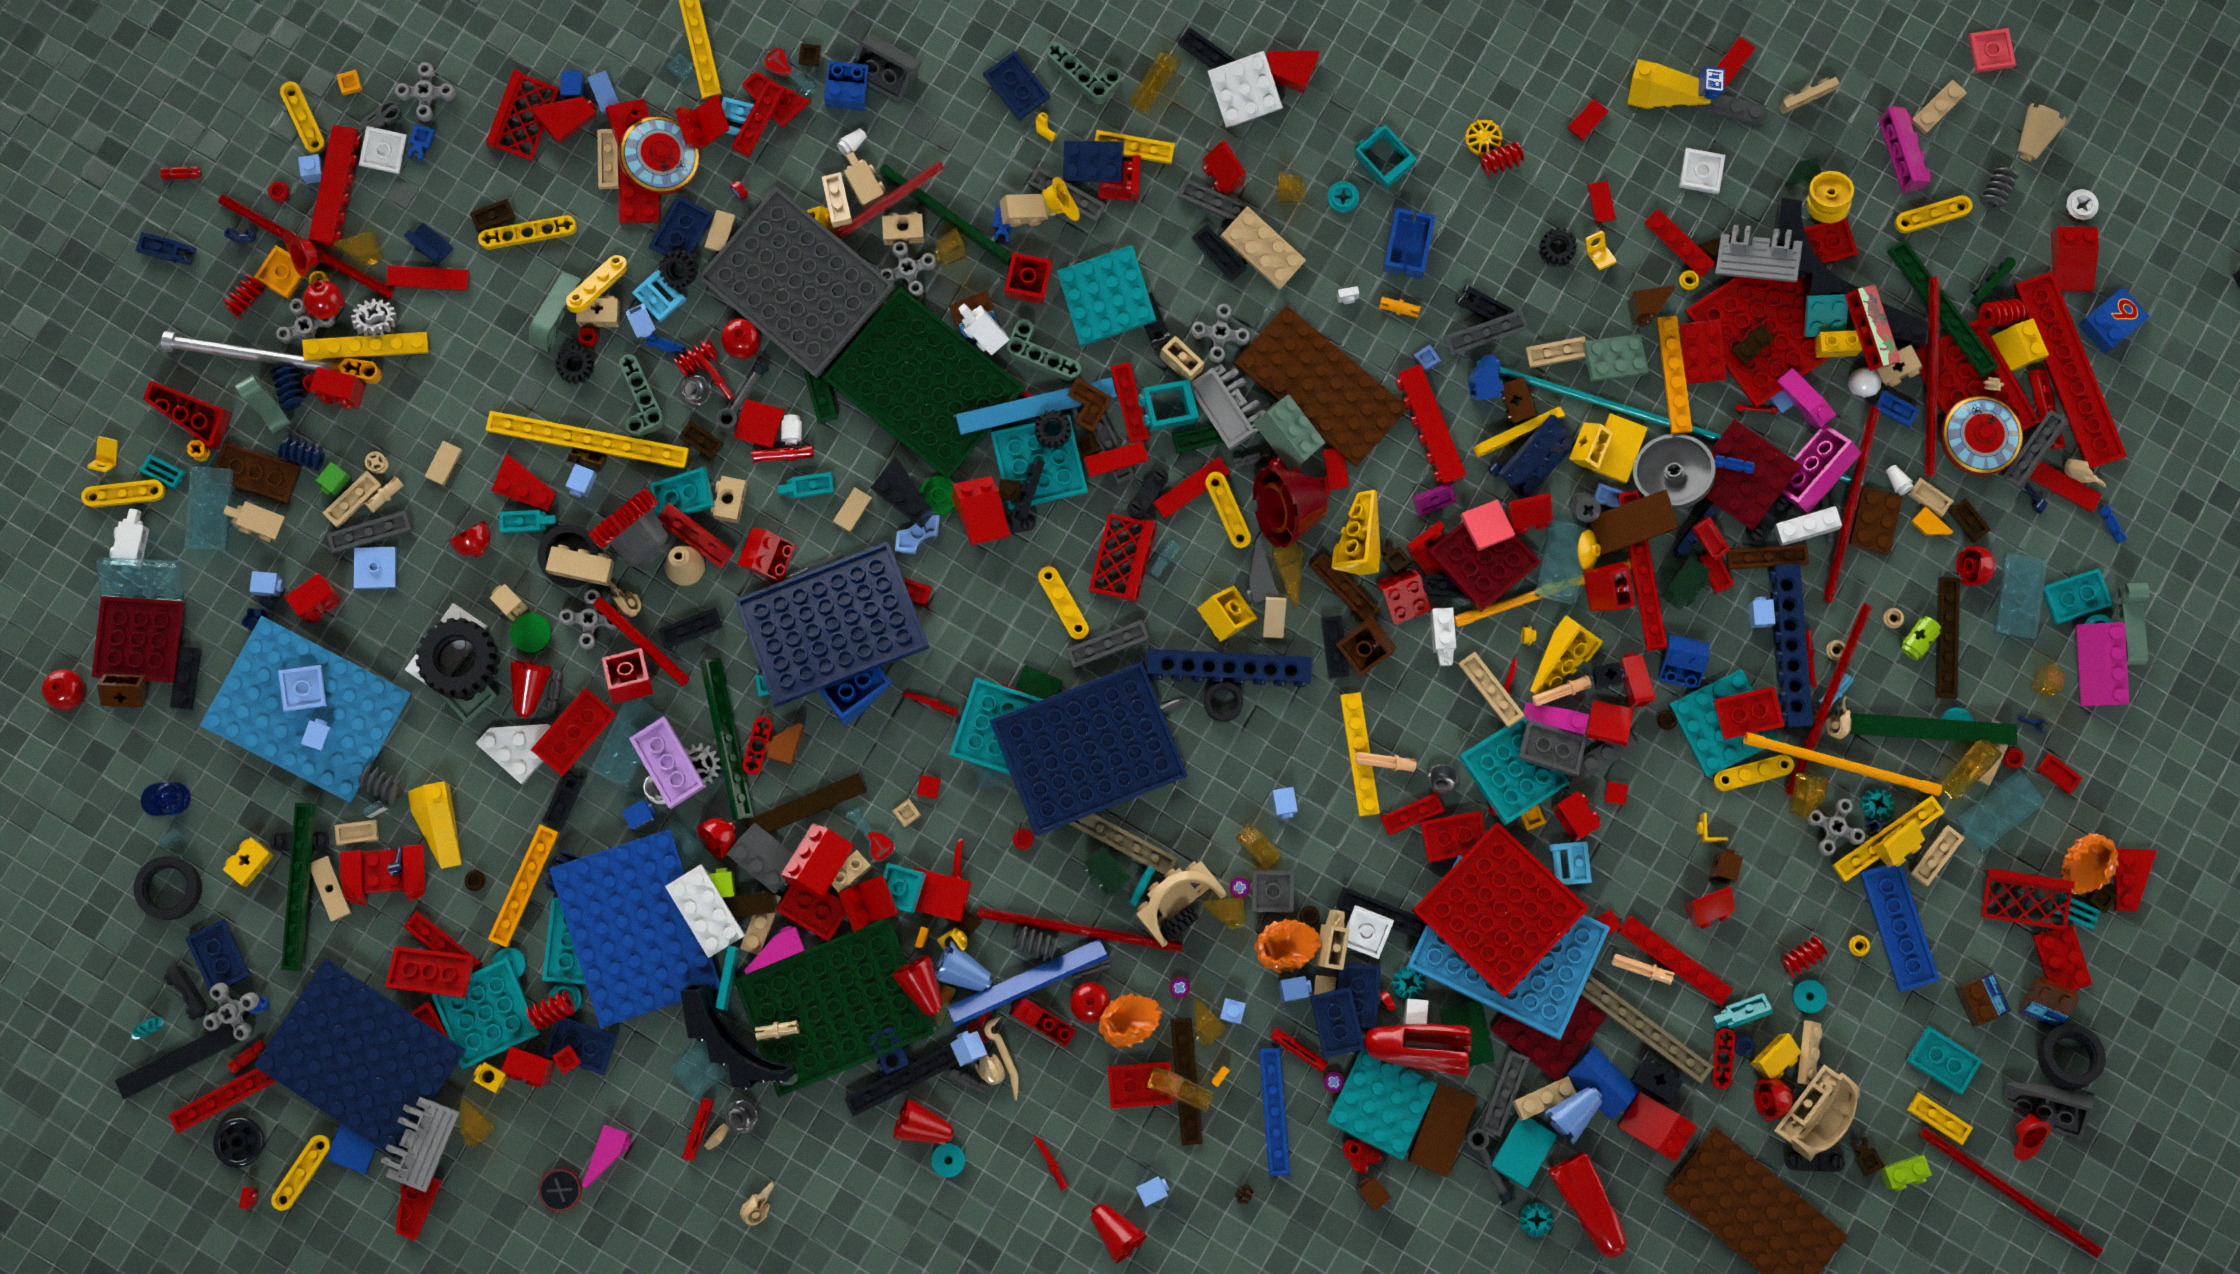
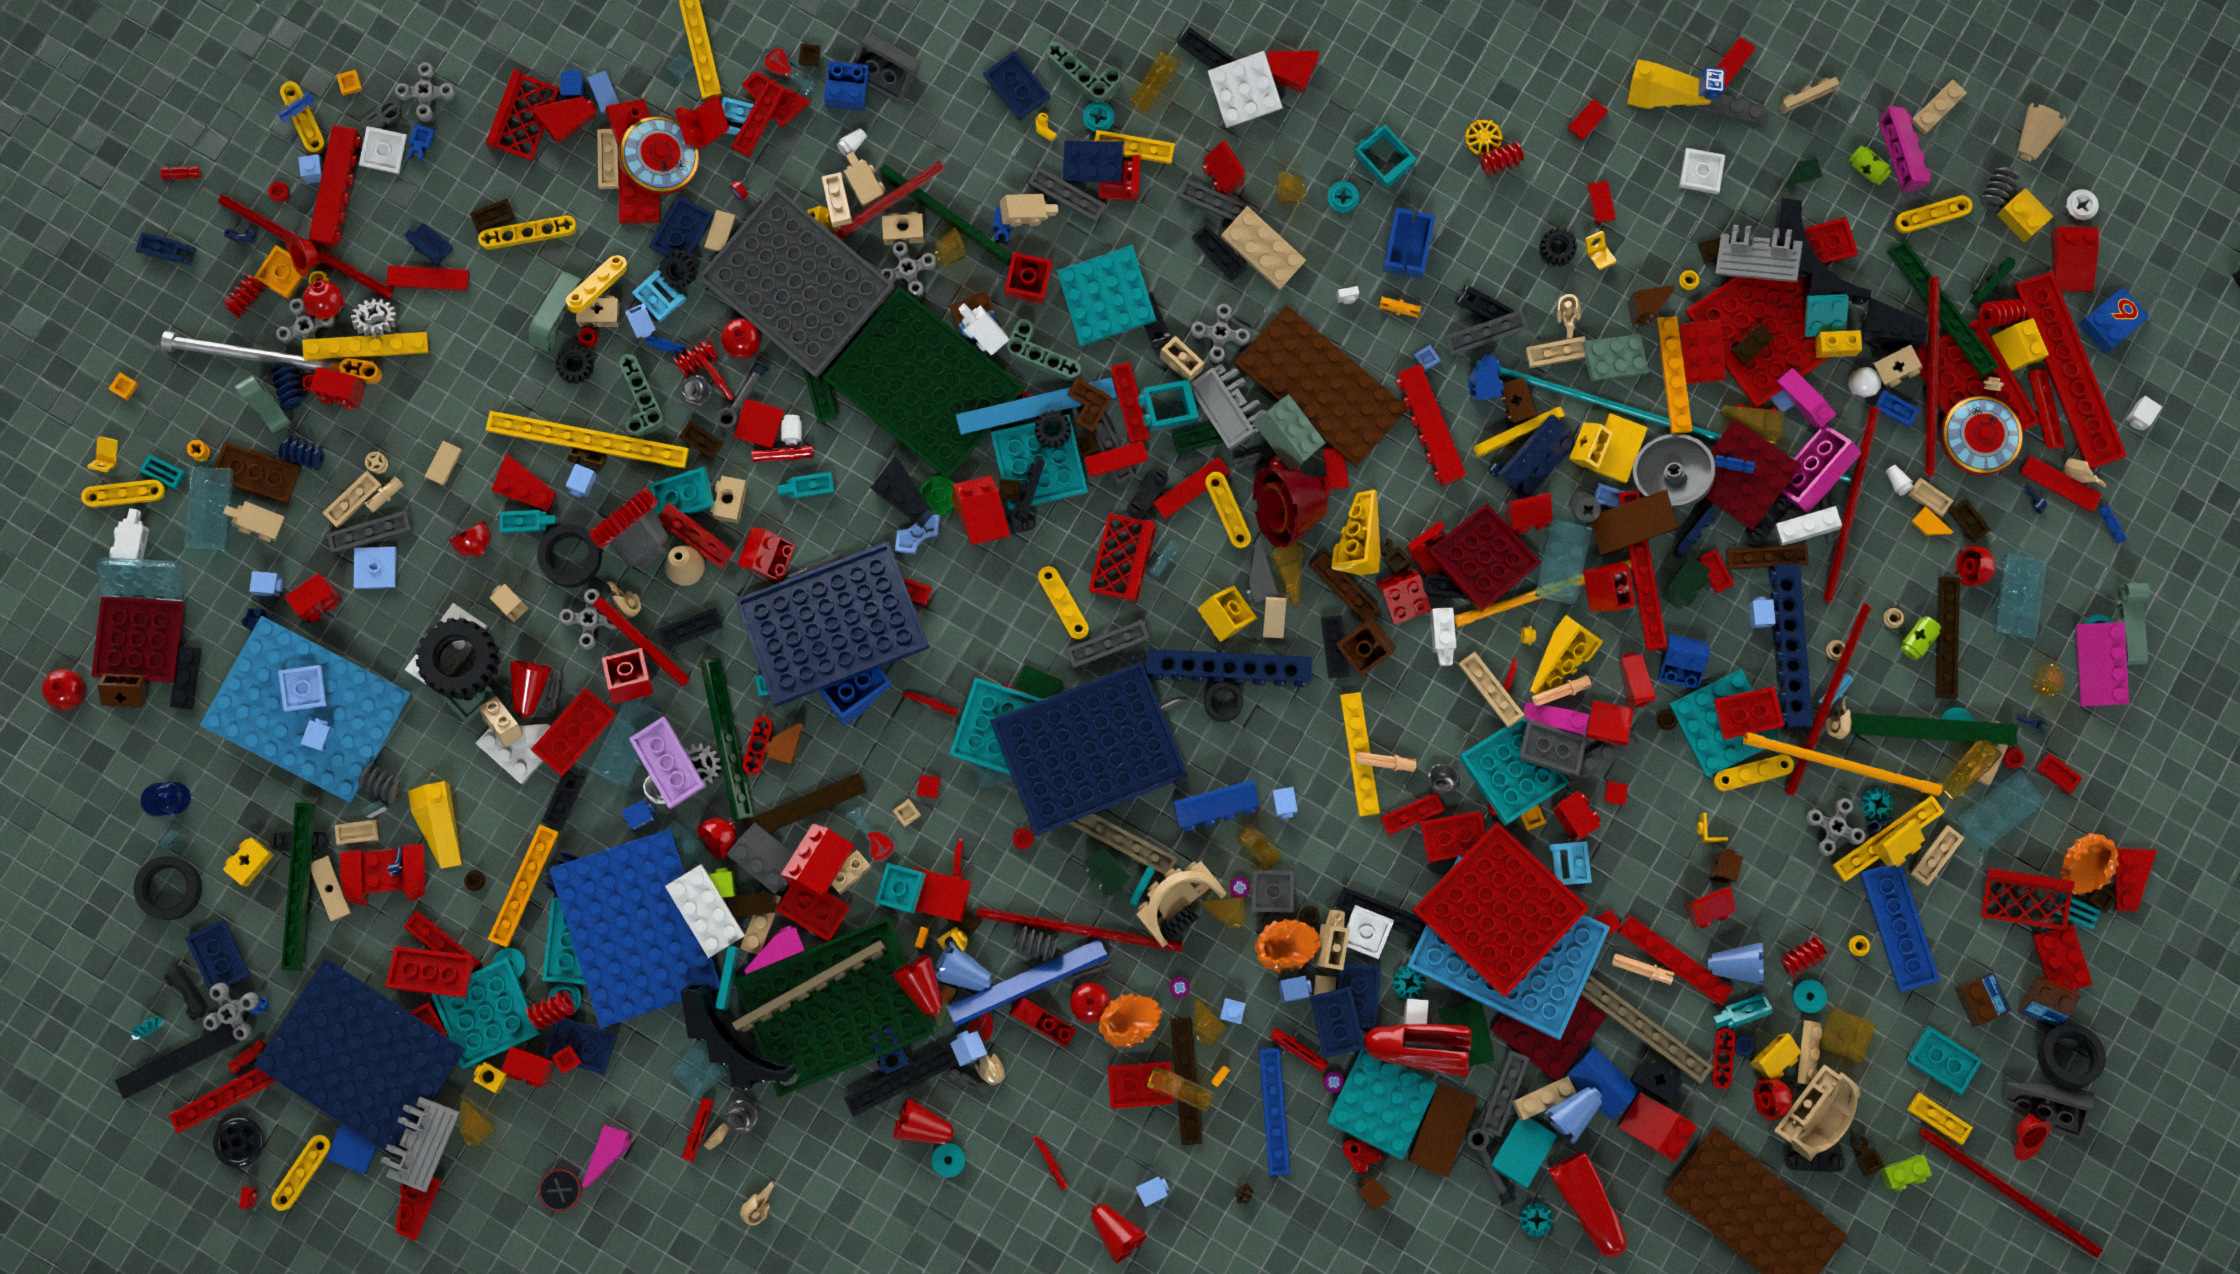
red wedge [143,380,233,450] -> none
bright green brick [315,462,351,497] -> none
clear yellow slope [334,231,383,265] -> none
green tile [510,613,552,654] -> none
tan brick [546,545,615,586] -> none
tan pin [755,1020,799,1040] -> none
tan tile [833,487,872,533] -> none
red bracket [838,875,898,932] -> none
tan piece [984,1016,1019,1100] -> none
yellow piece [1042,177,1080,221] -> none
red tile [1380,990,1397,1012] -> none
magenta plate [1413,482,1456,517] -> none
coral tile [1460,499,1515,551] -> none
yellow dish [1578,530,1601,570] -> none
black brick [1591,662,1625,690] -> none
red plate [1644,209,1716,279] -> none
red tile [1691,516,1730,561] -> none
clear yellow slope [1789,773,1829,818] -> none
red piece [1805,630,1817,688] -> none
yellow wheel [1806,171,1854,223] -> none
red brick [1845,285,1901,371] -> none
reddish brown plate [1848,486,1903,556] -> none
coral tile [1968,28,2016,73] -> none
dark grey plate [2003,410,2069,489] -> none
teal tile [2040,568,2114,625] -> none
none -> light orange plate [108,372,139,401]
none -> blue axle [278,92,315,123]
none -> tan brick [479,696,522,747]
none -> dark tan plate [732,940,886,1033]
none -> teal gear [1083,102,1114,133]
none -> blue slope [1172,780,1259,832]
none -> tan piece [1557,294,1581,339]
none -> medium blue cone [1708,943,1764,985]
none -> clear yellow slope [1720,405,1785,442]
none -> clear yellow slope [1819,1009,1877,1064]
none -> lime piece [1848,145,1893,186]
none -> yellow slope [1996,188,2054,243]
none -> white brick [2126,396,2162,431]

